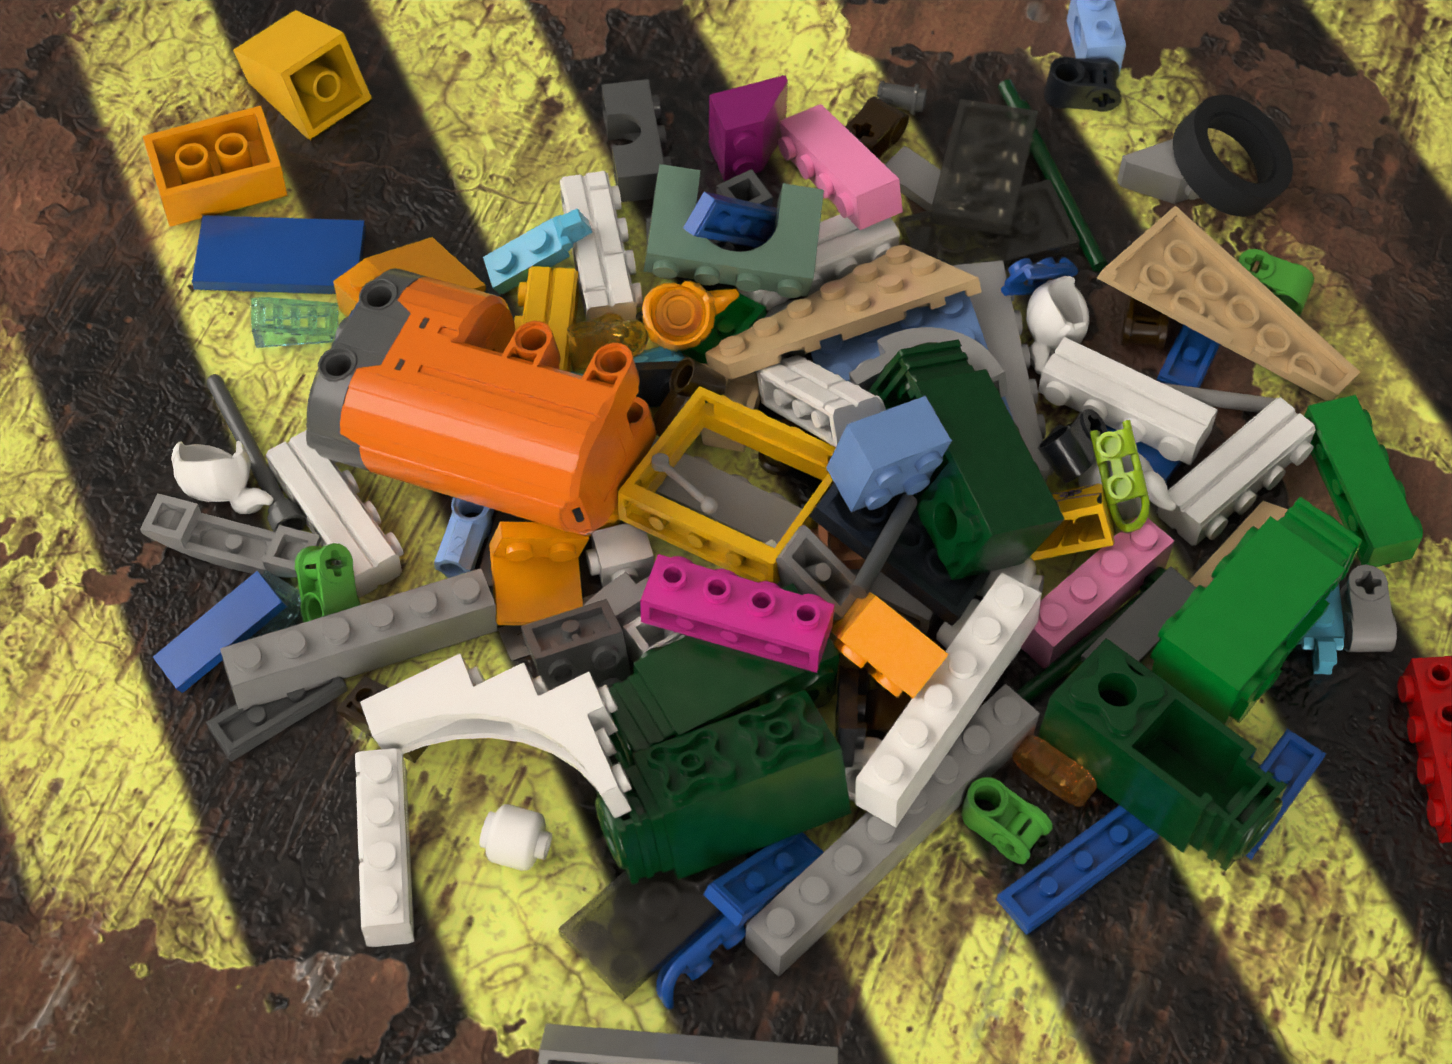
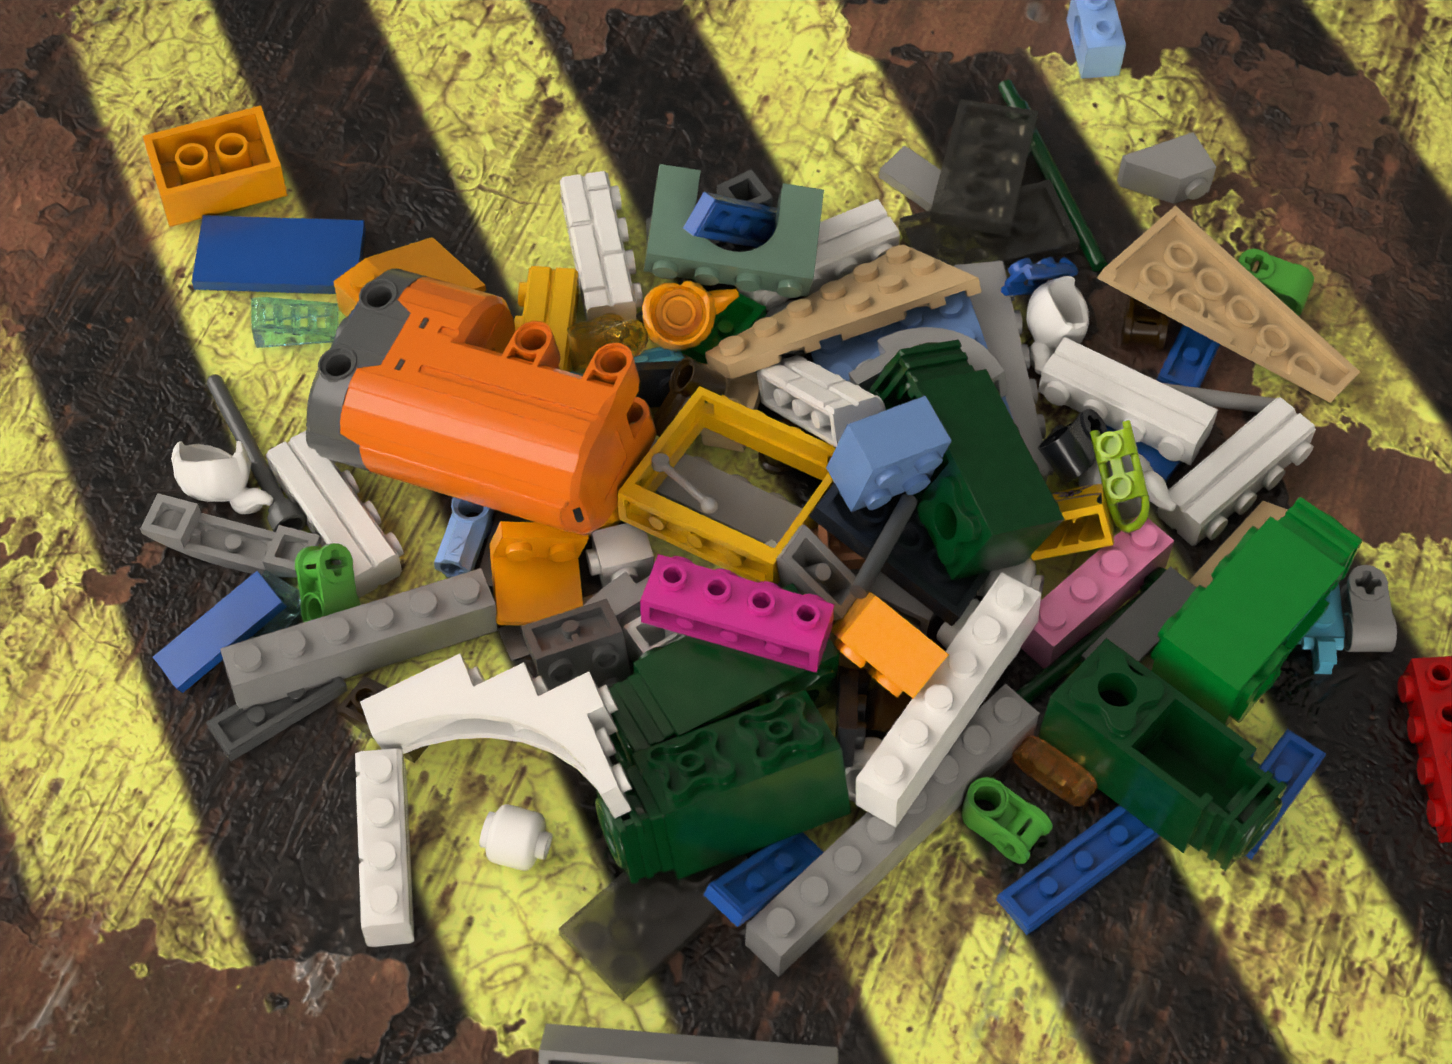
yellow slope [233,10,372,139] -> none
medium azure hinge [483,209,593,294] -> none
dark grey arch [602,79,672,202] -> none
blue piece [656,913,746,1010] -> none
magenta slope [709,75,788,181] -> none
bright pink brick [778,104,903,230] -> none
dark brown piece [846,96,909,159] -> none
dark grey pin [877,81,927,115] -> none
black piece [1043,56,1121,112] -> none
black tyre [1173,95,1293,217] -> none
green brick [1304,395,1423,567] -> none

